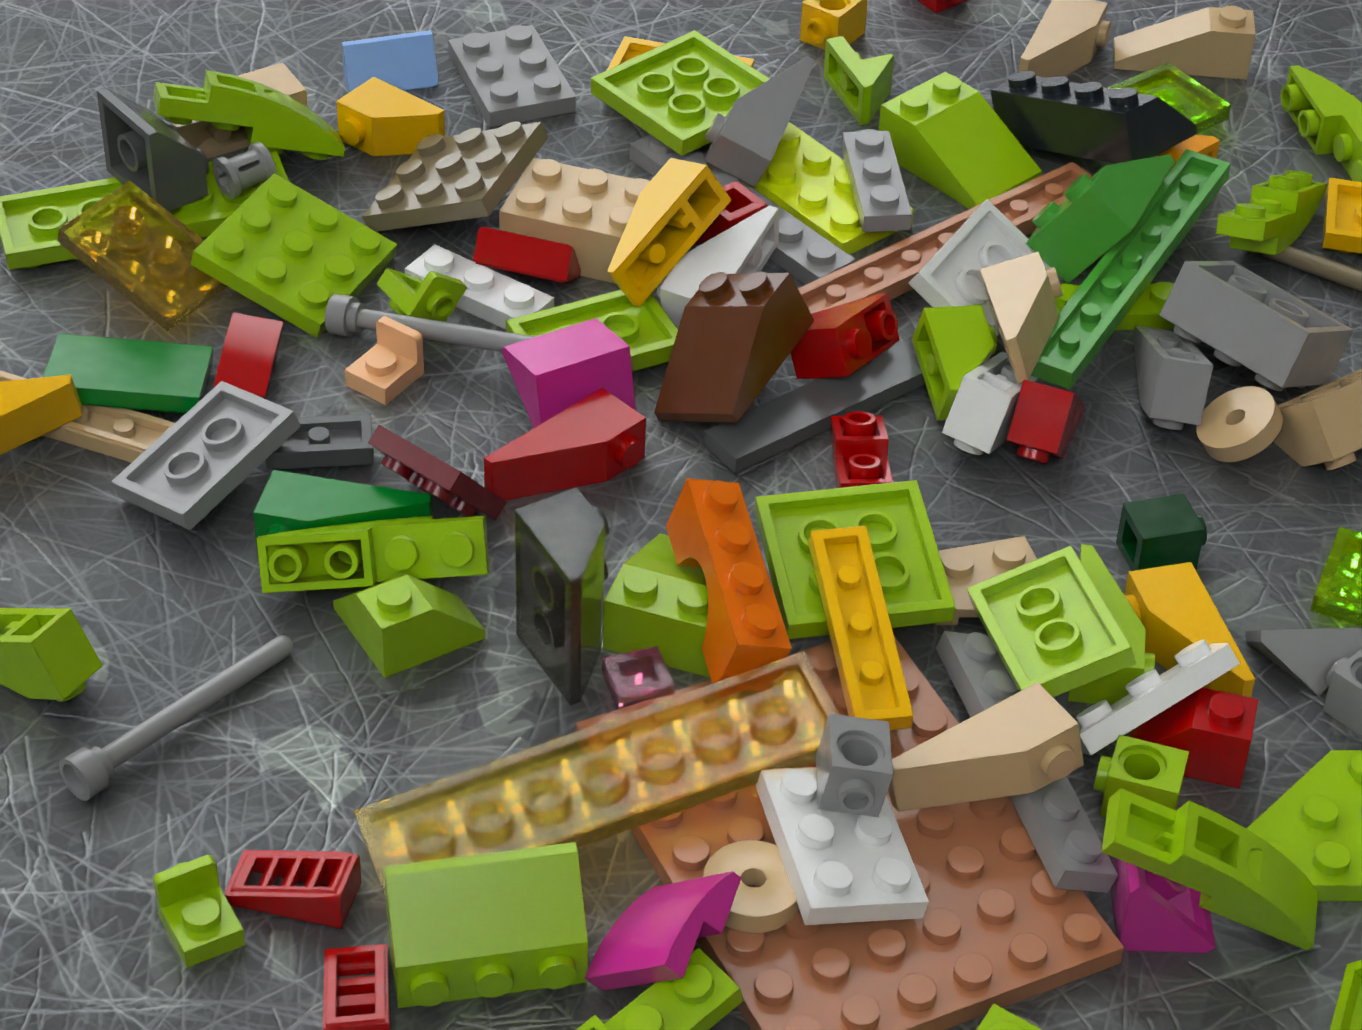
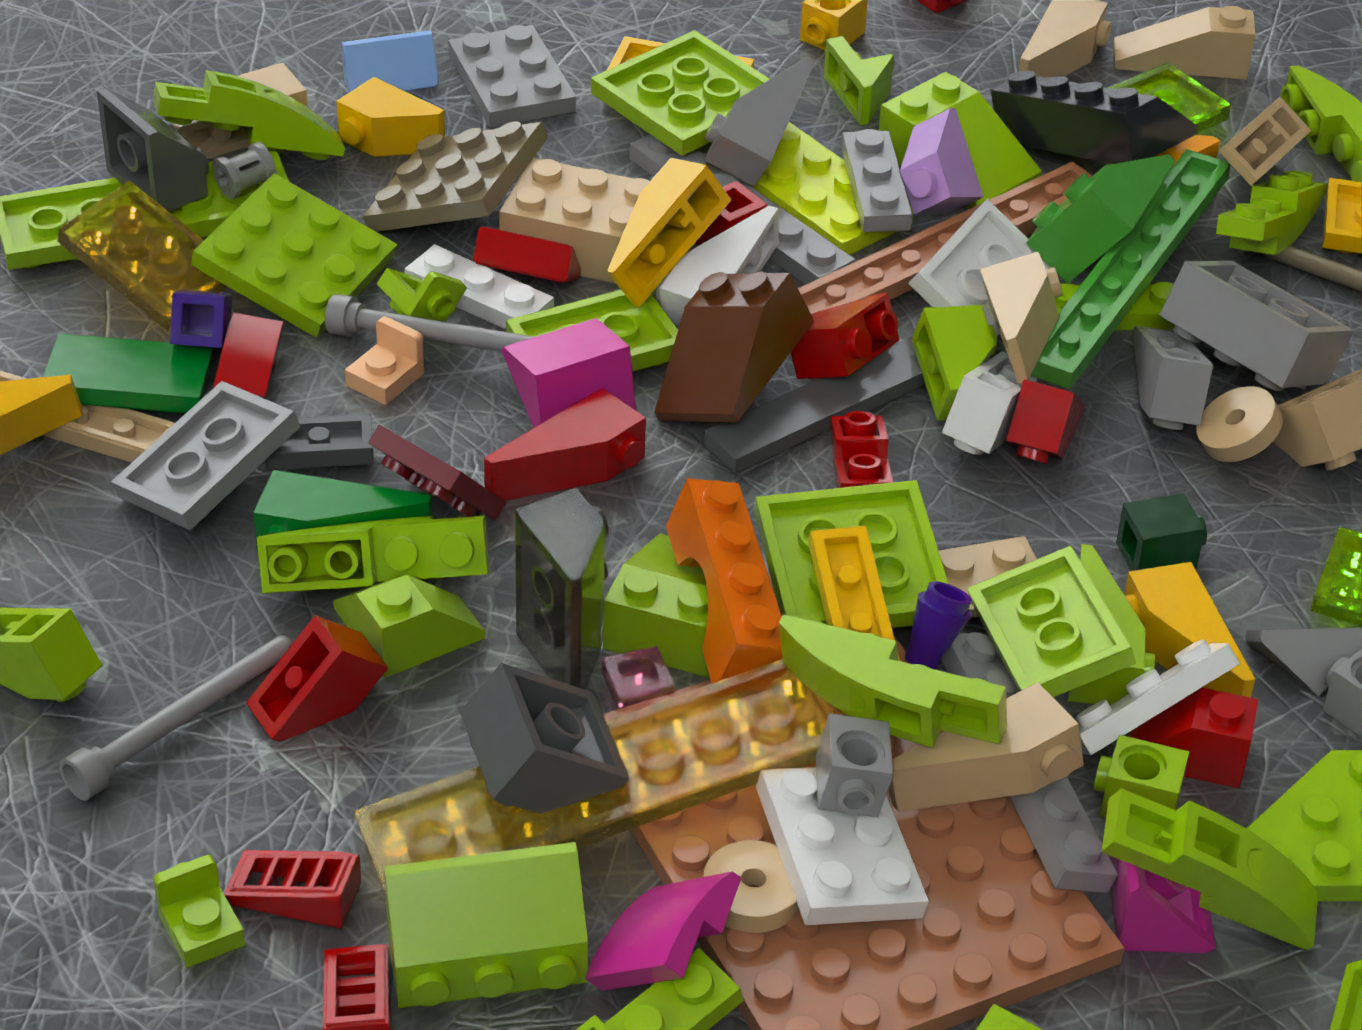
none -> dark purple brick [170,290,233,348]
none -> red slope [246,615,388,742]
none -> dark grey slope [460,663,630,814]
none -> lime slope [779,614,1007,748]
none -> lavender slope [900,108,983,215]
none -> dark purple cone [905,581,972,670]
none -> tan slope [1219,97,1311,186]

